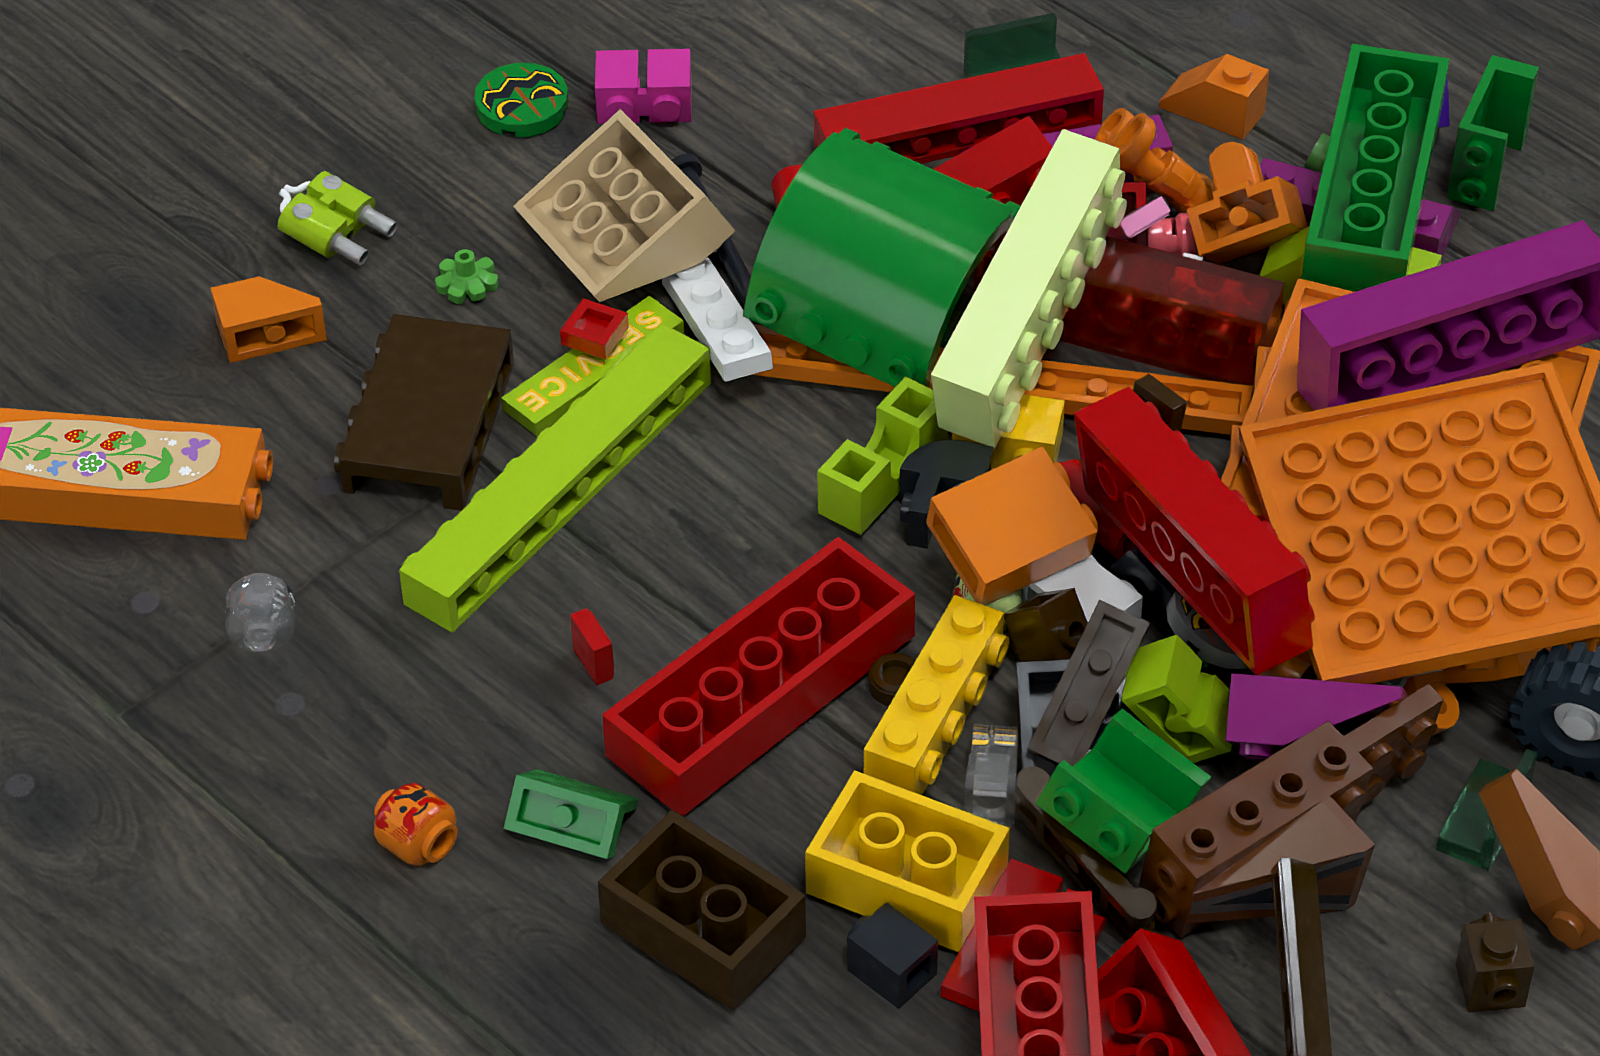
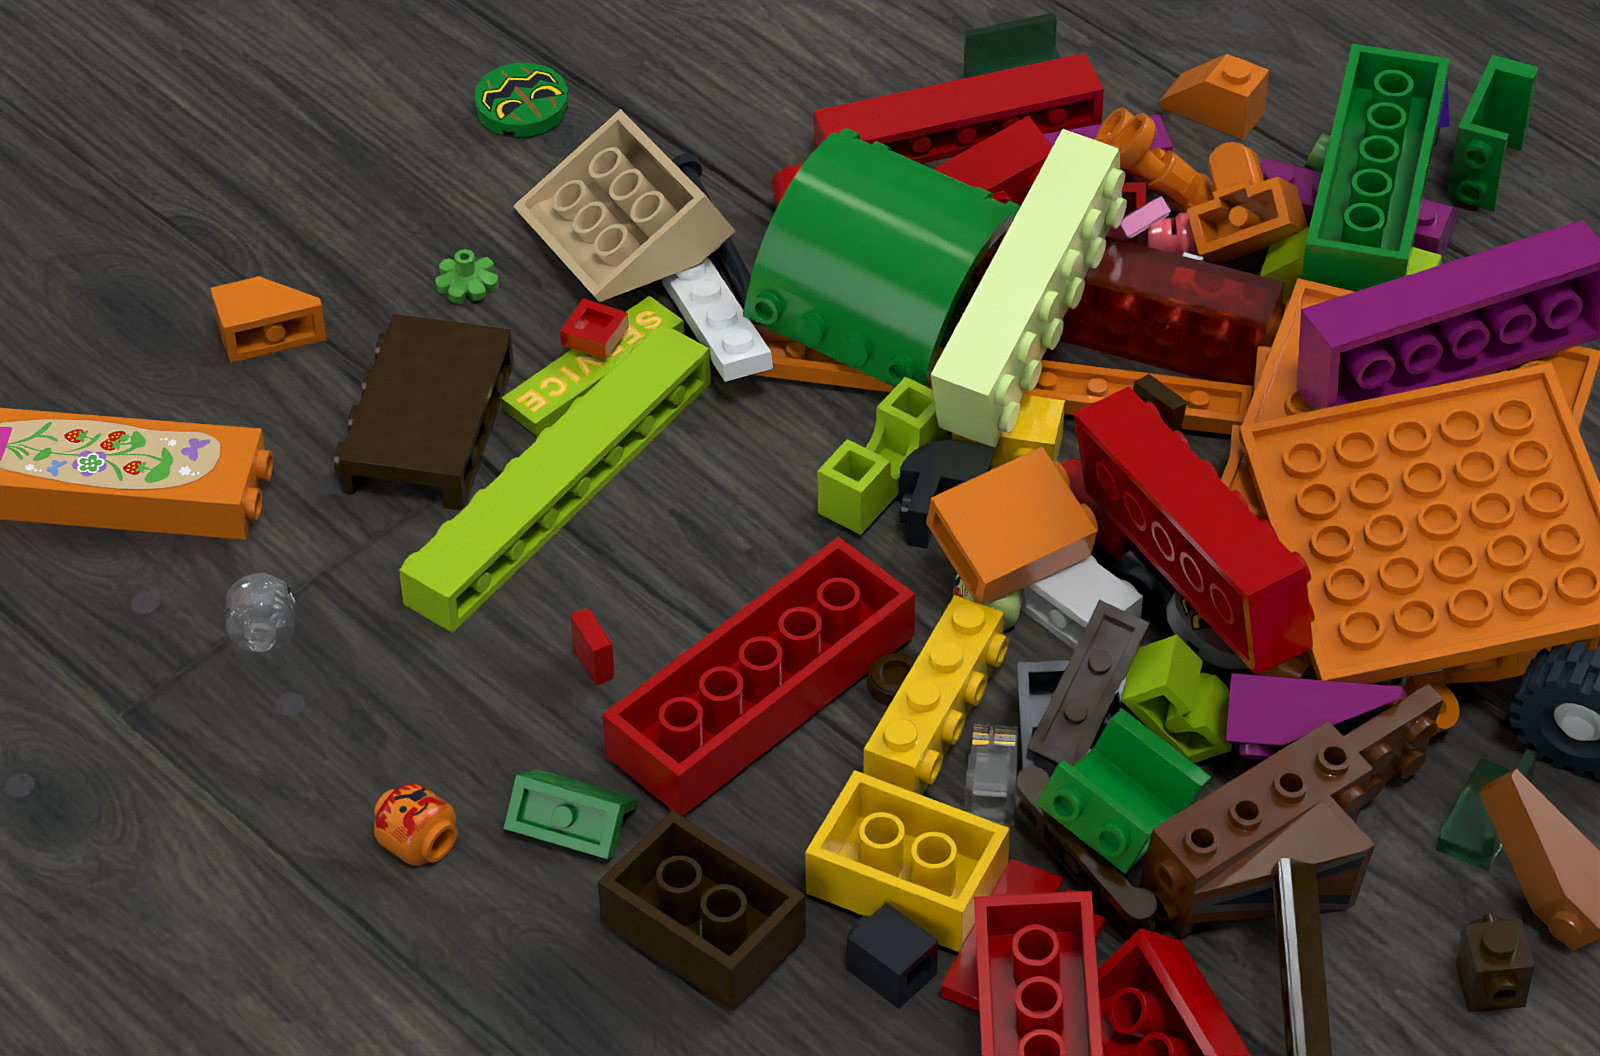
lime piece [277,171,397,265] -> none
dark pink piece [595,49,692,124] -> none
dark brown brick [1004,588,1088,662] -> none

